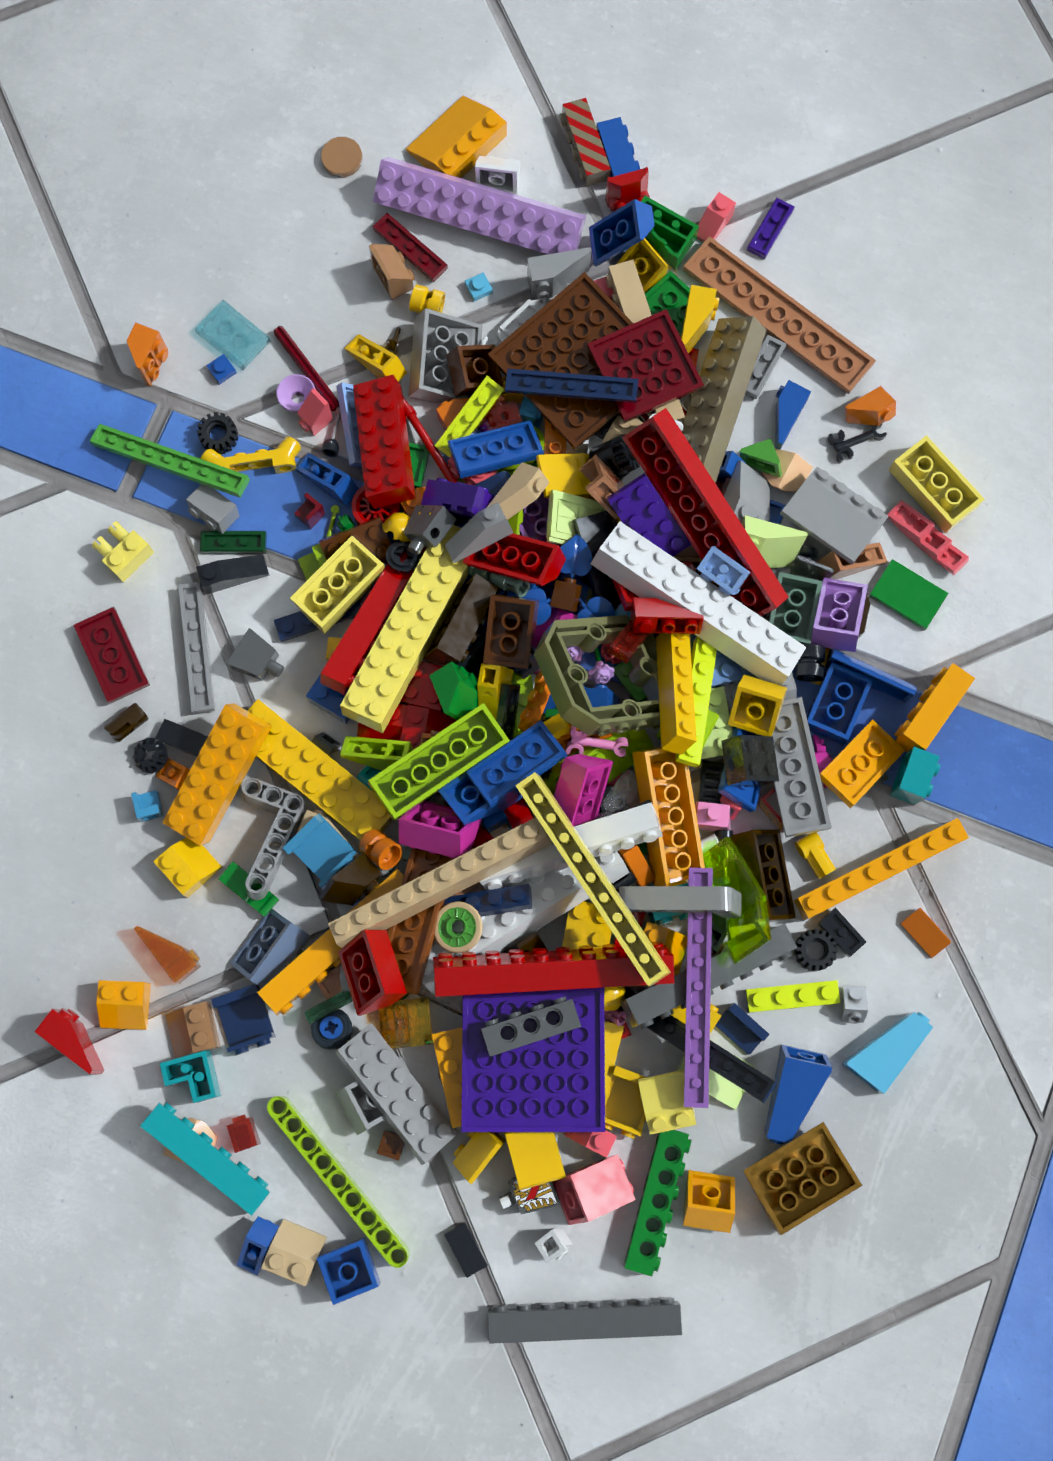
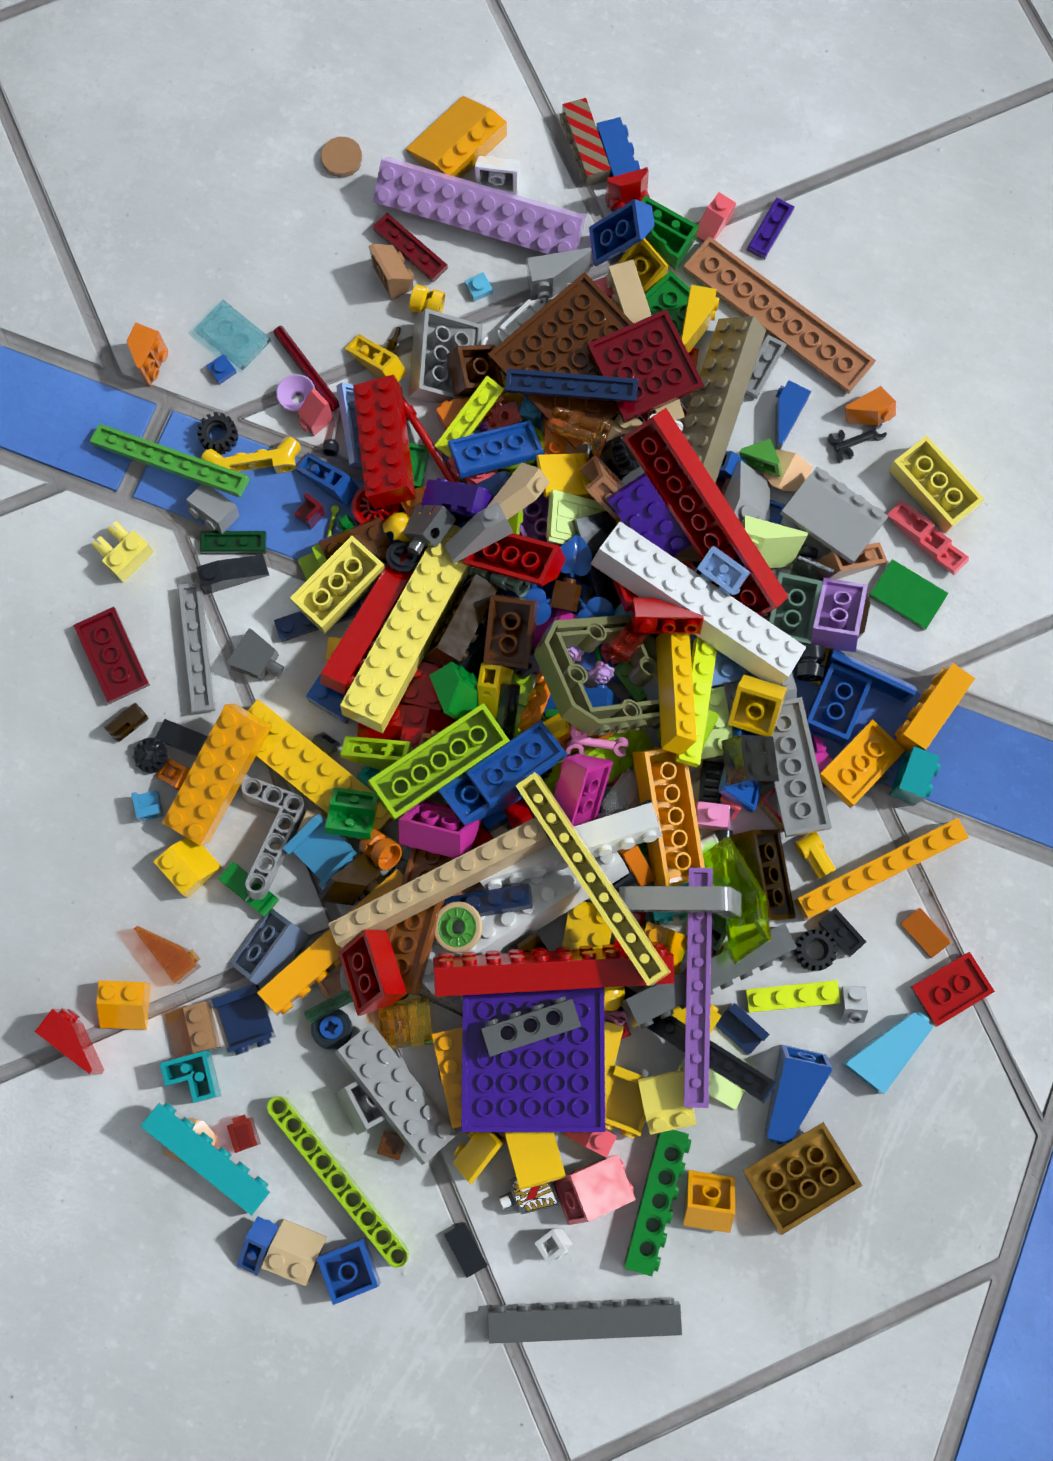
none -> green slope [325,787,378,839]
none -> clear orange piece [547,407,614,458]
none -> red plate [910,952,995,1027]

